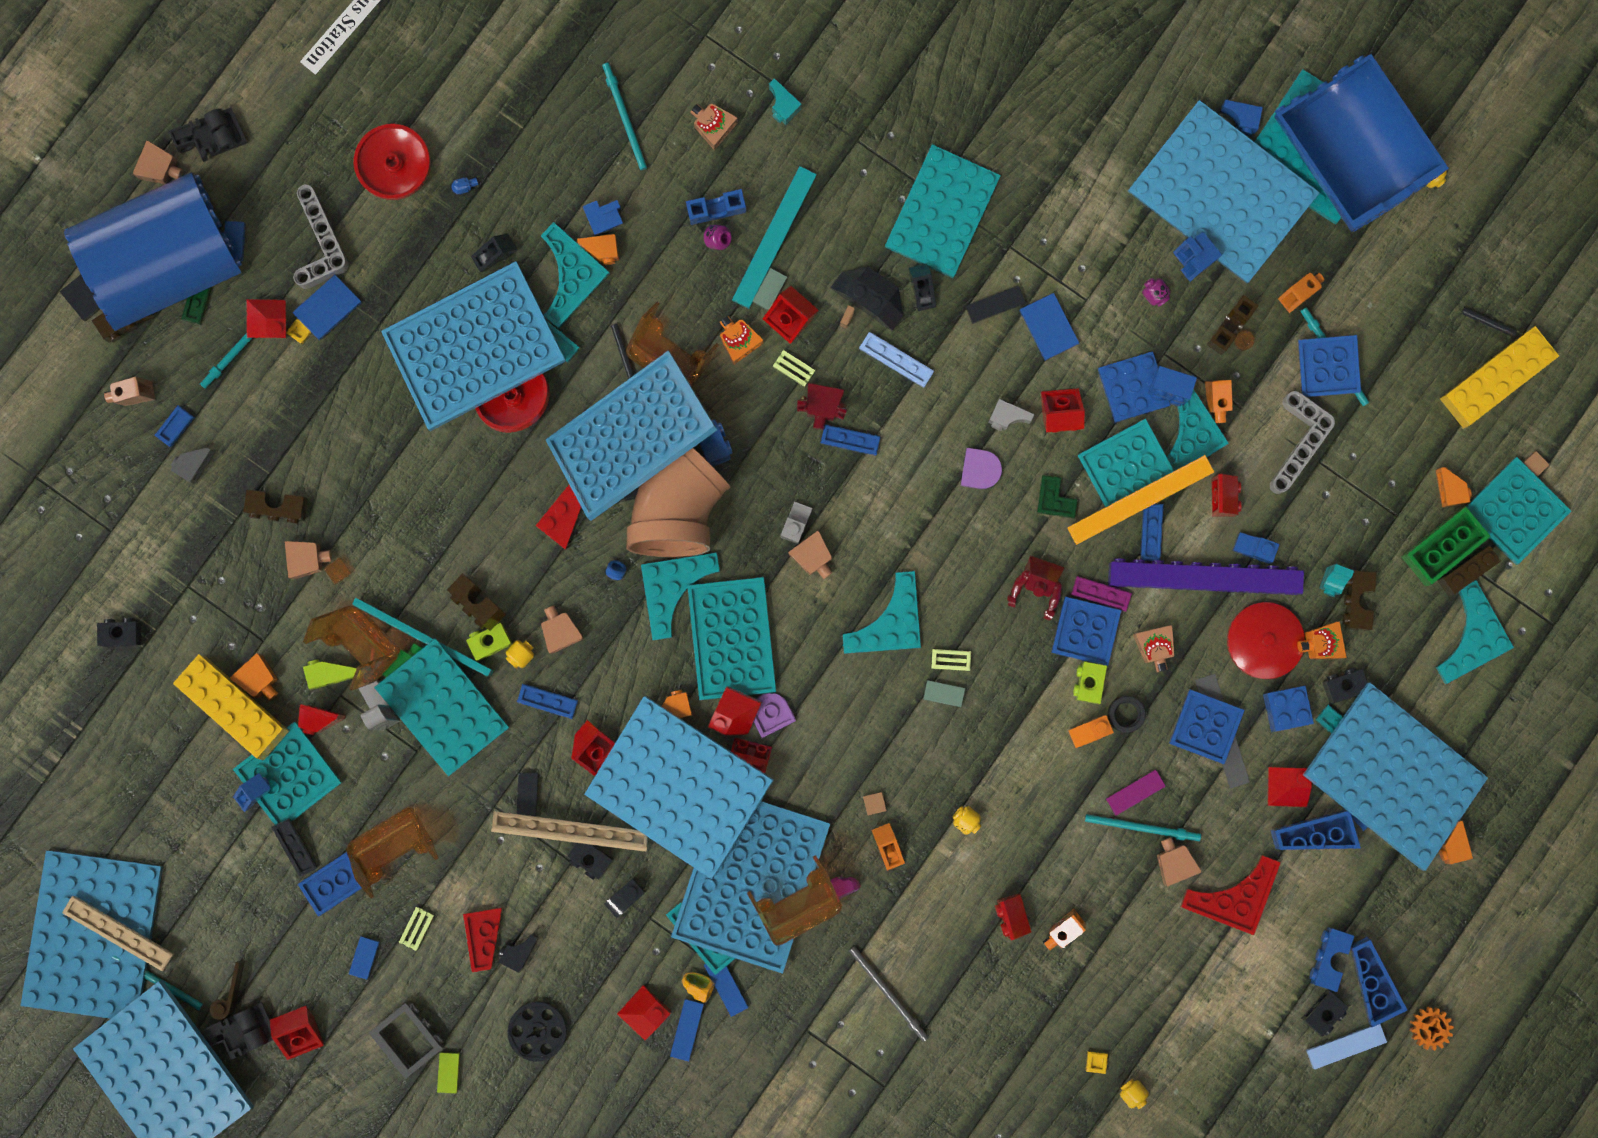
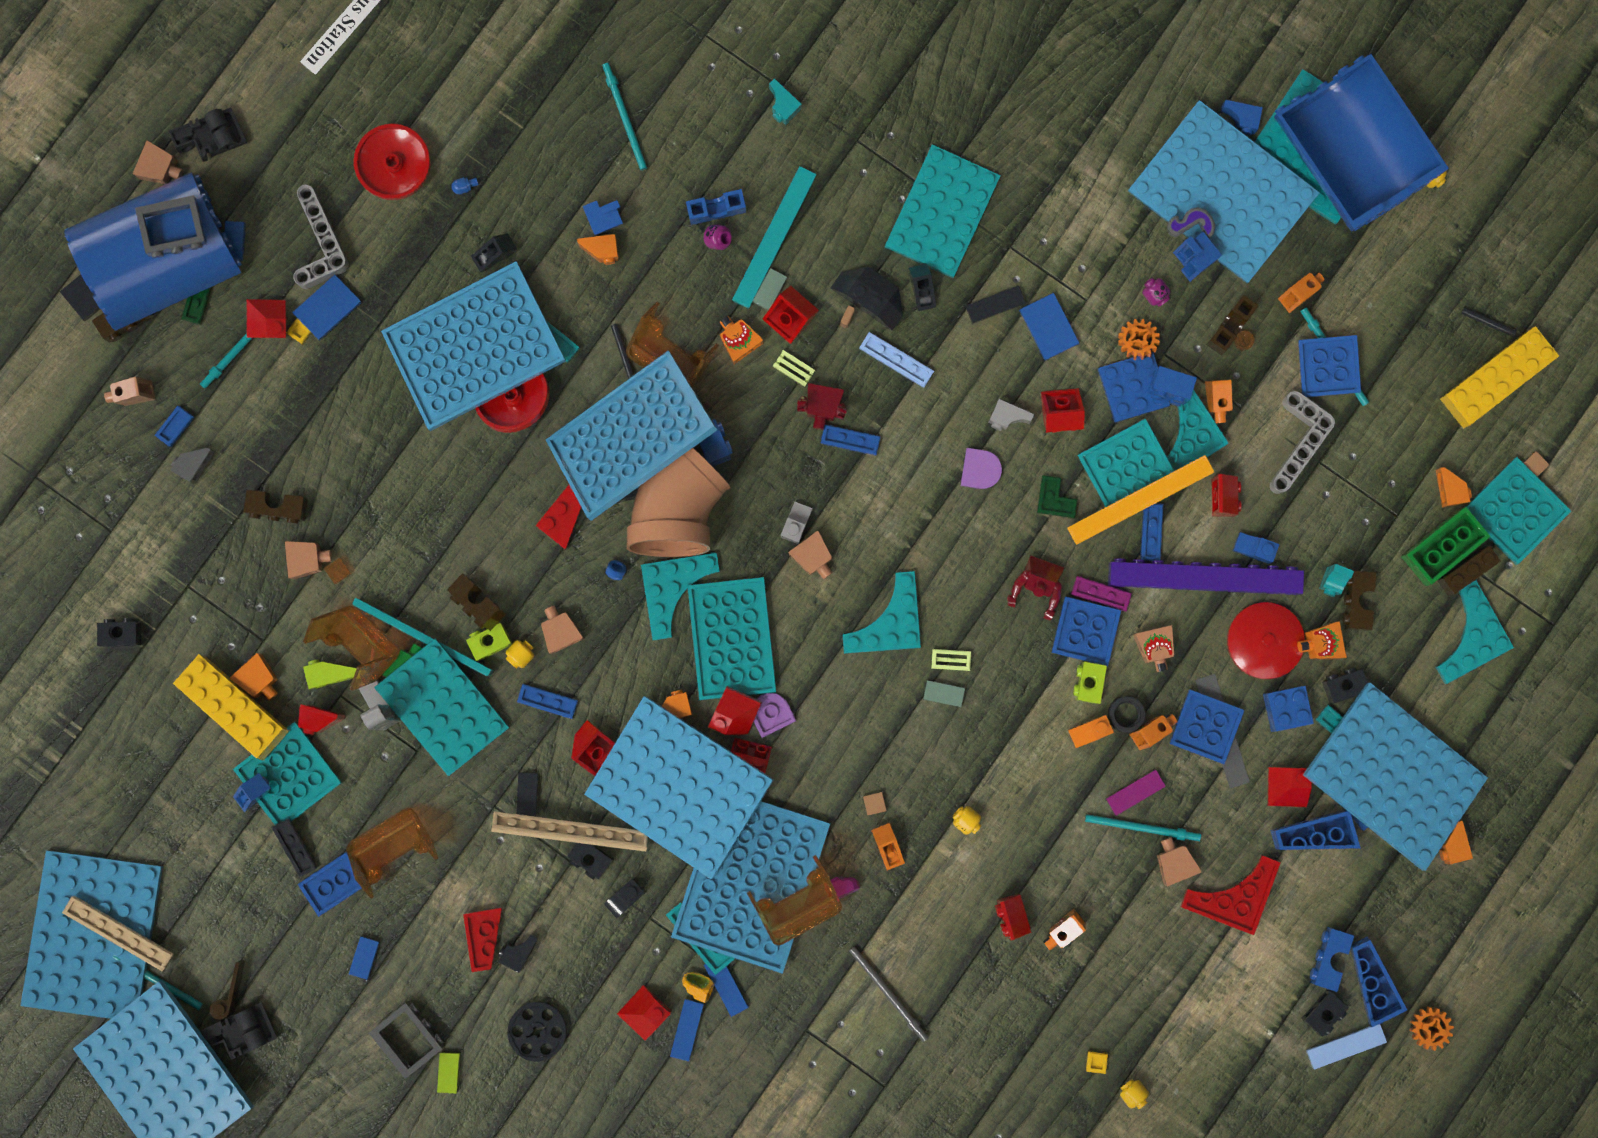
red slope [270,1006,324,1060] -> none
yellowish green tile [399,907,434,951] -> none
teal plate [541,222,610,329] -> none
nougat torso [690,103,738,150] -> none
none -> dark grey window [135,195,207,258]
none -> orange gear [1118,319,1160,360]
none -> orange torso [1129,713,1177,750]
none -> dark grey animal [1167,207,1215,238]

